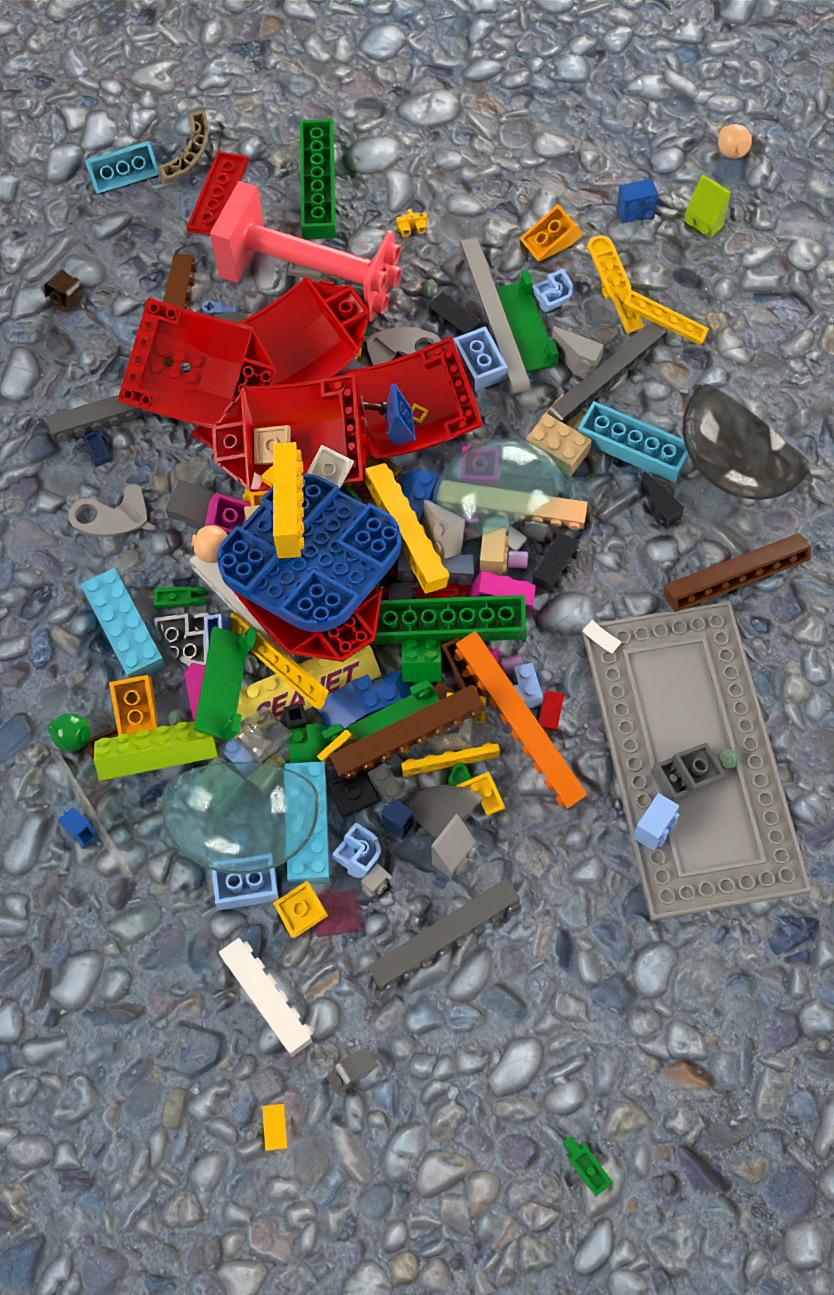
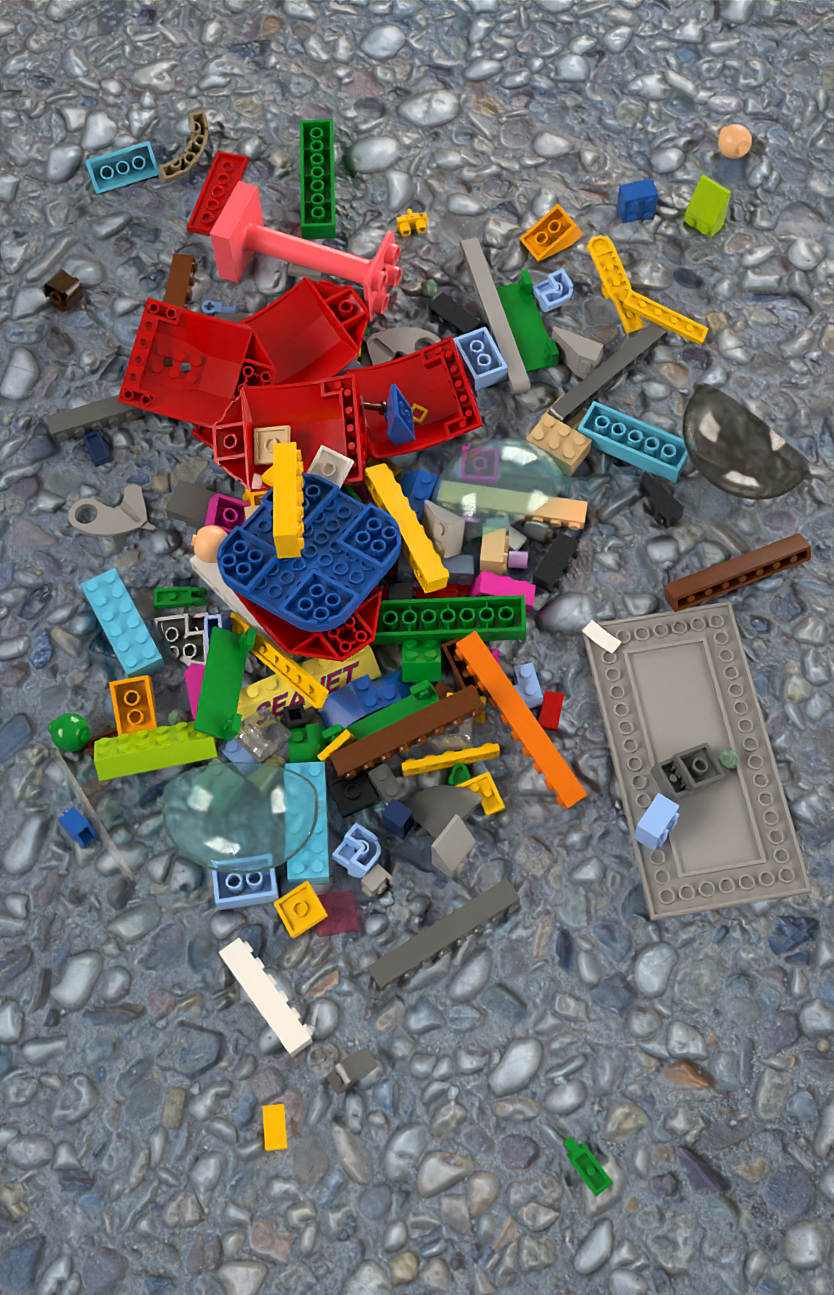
lavender gear [500,655,523,675] -> none

